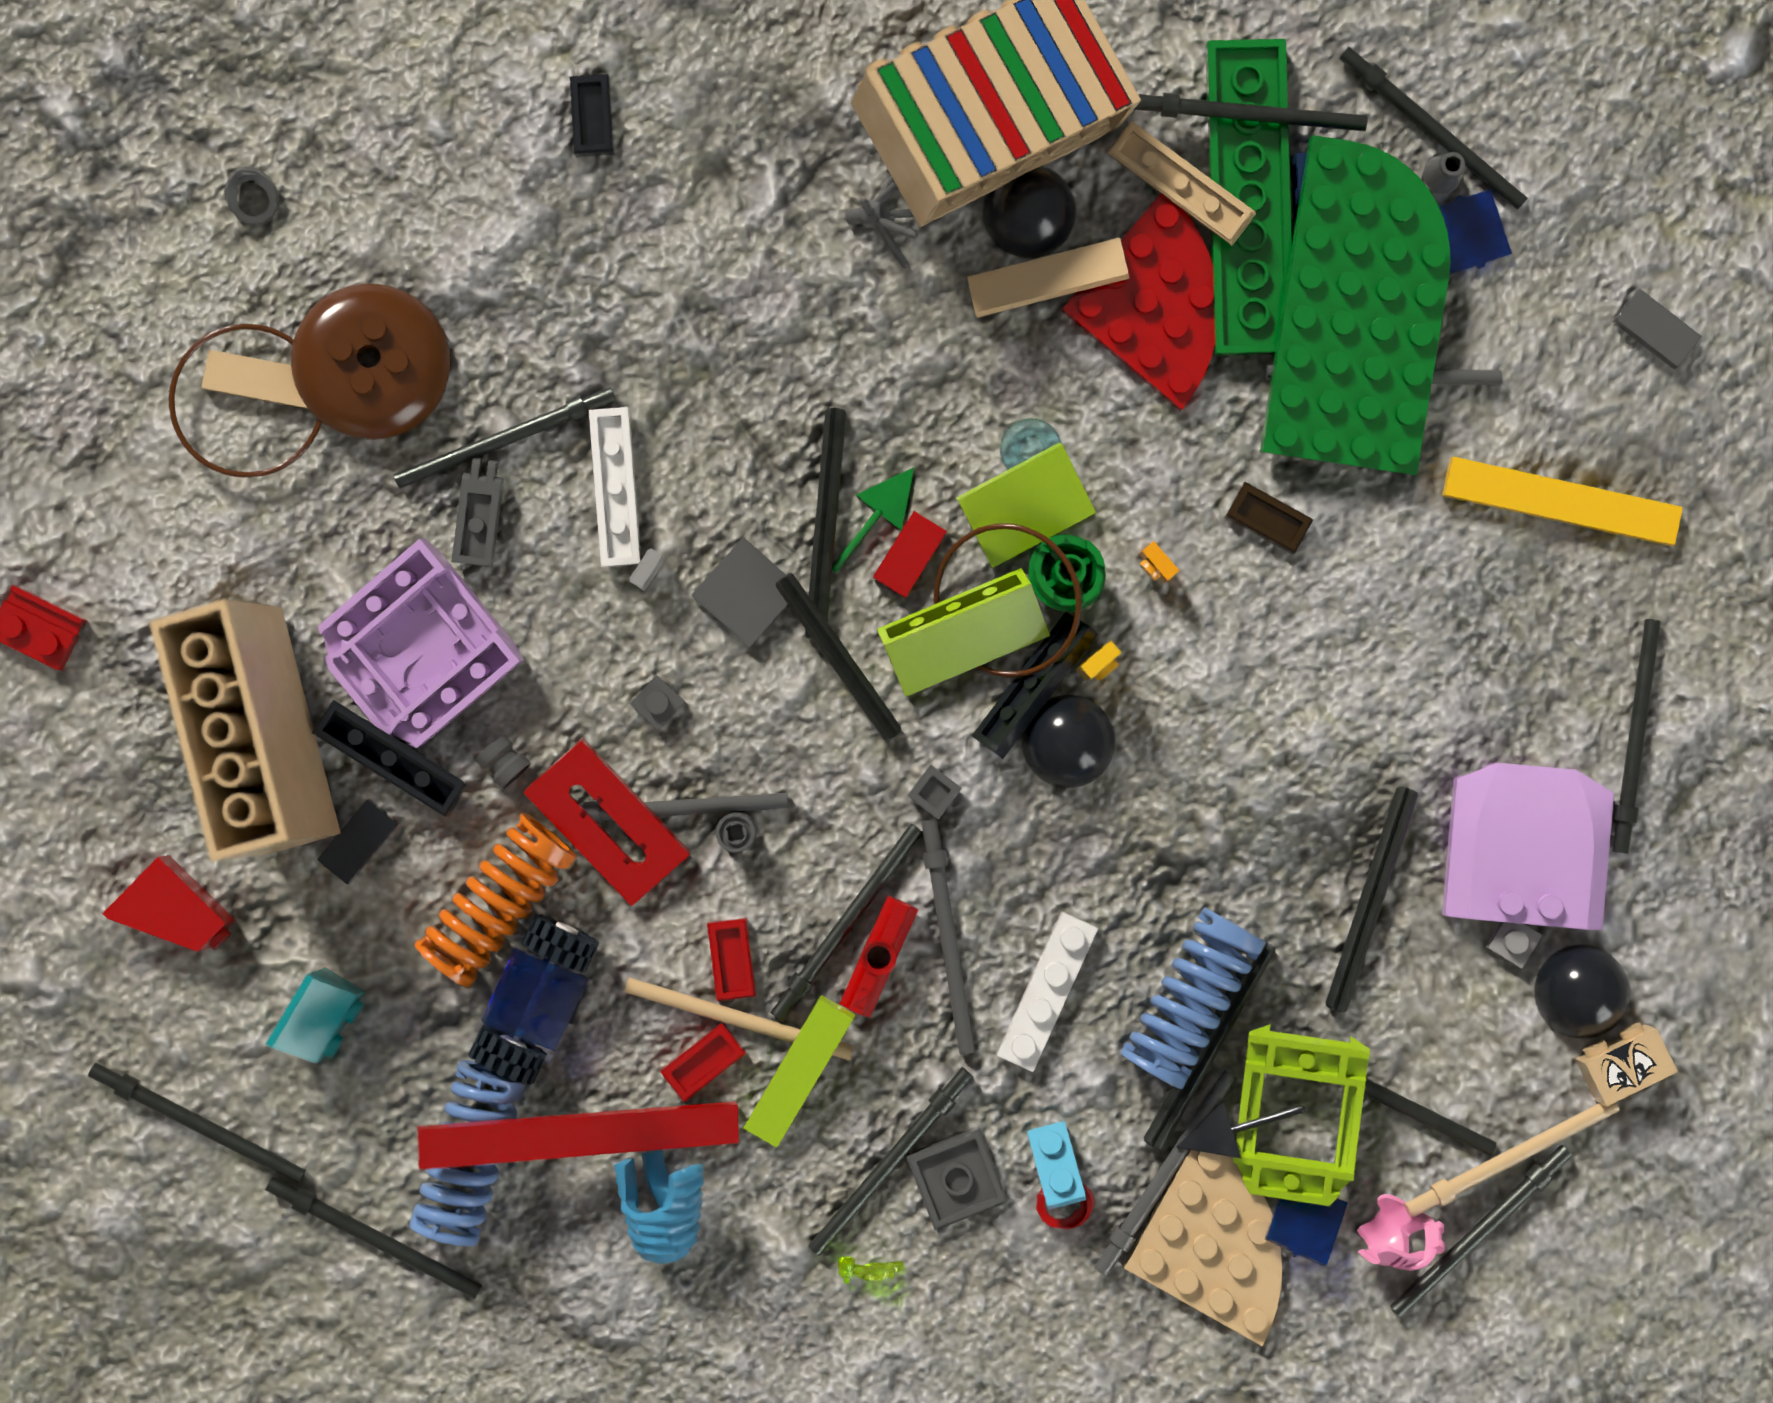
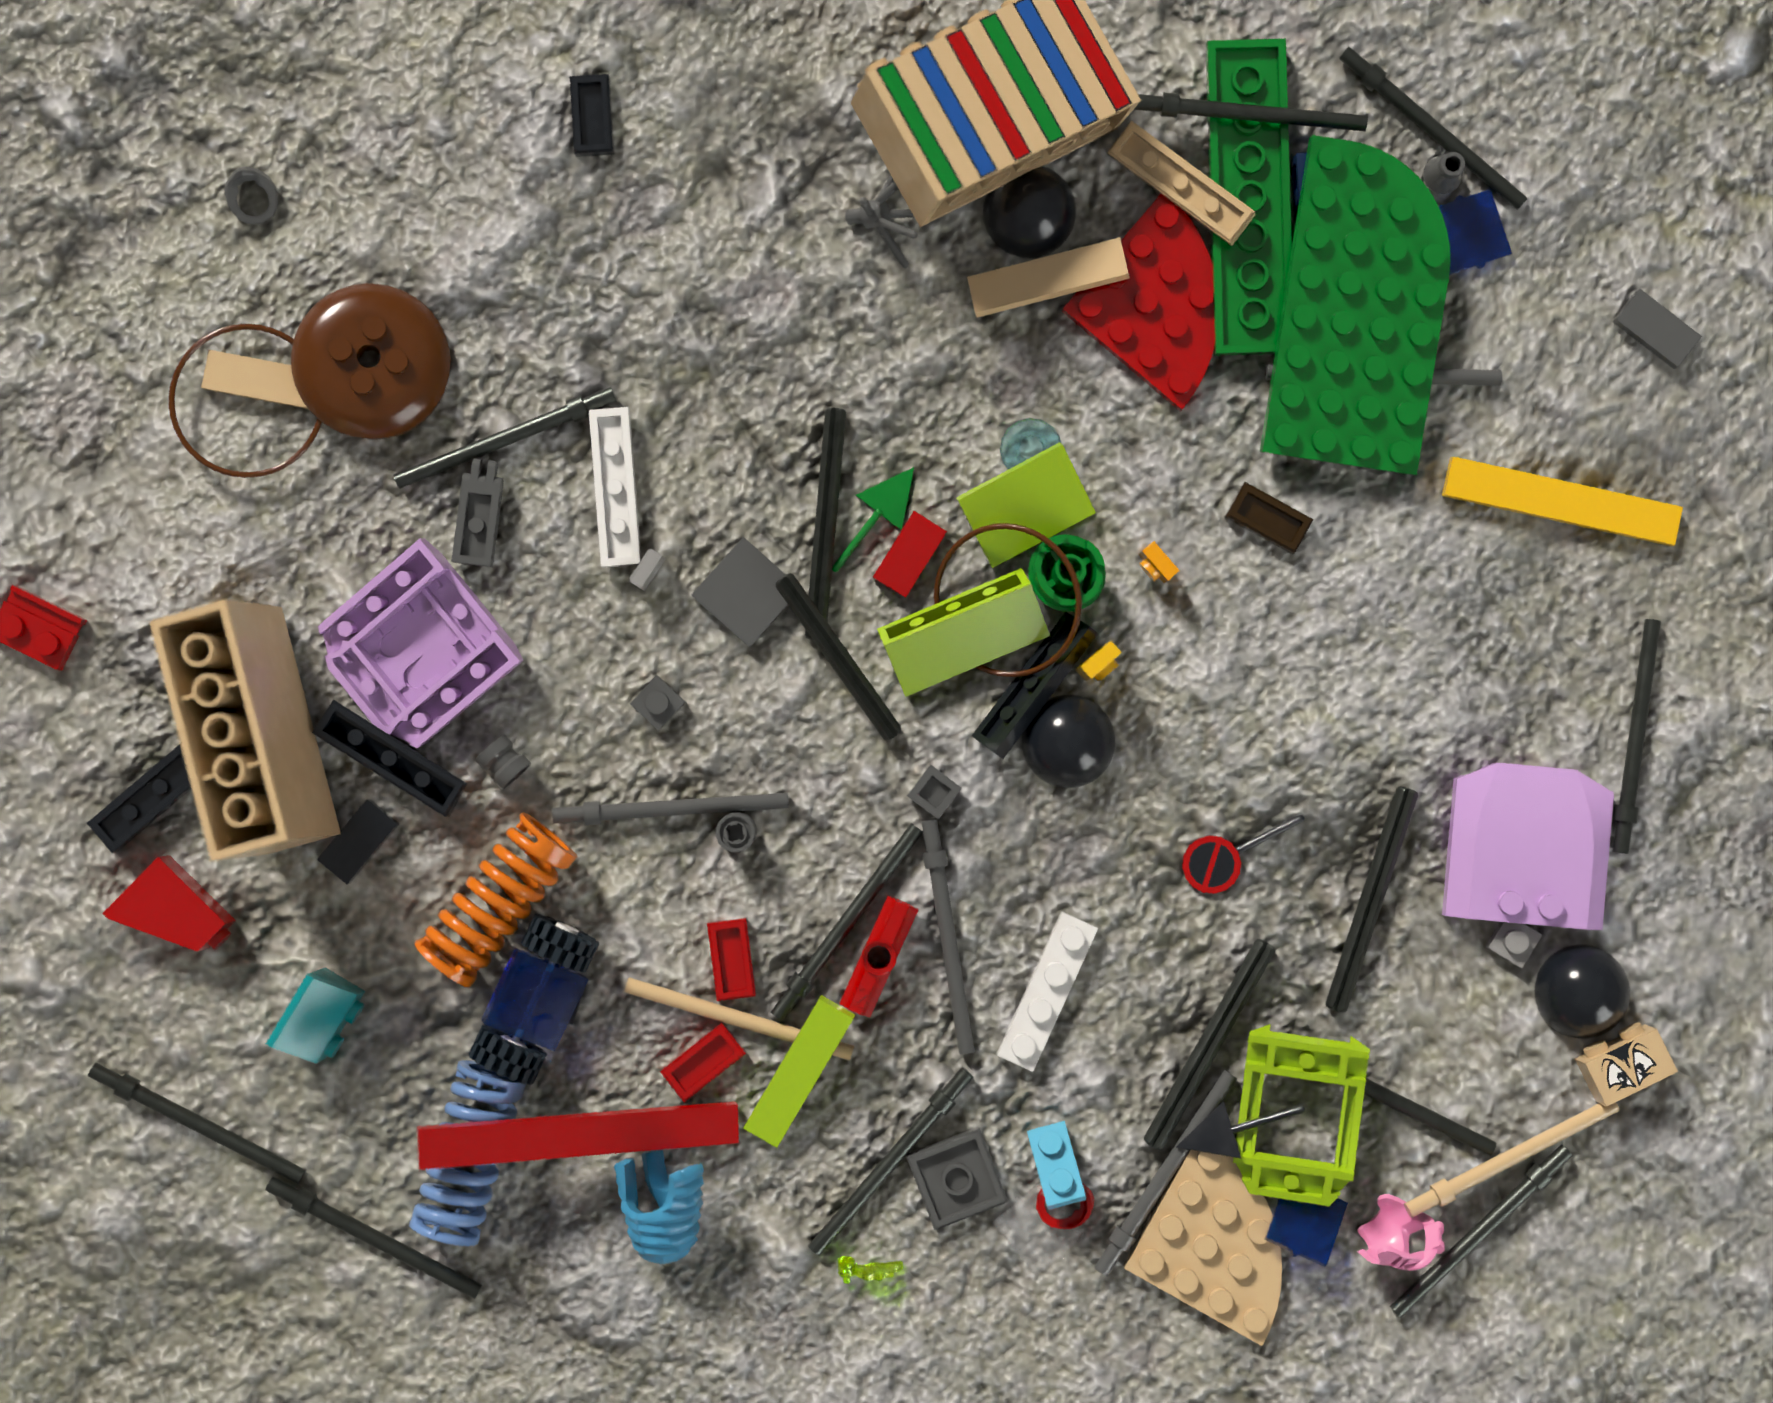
red piece [523,738,690,906] -> none
medium blue piece [1120,907,1266,1089] -> none
none -> black plate [87,743,192,853]
none -> piece [1182,815,1305,894]

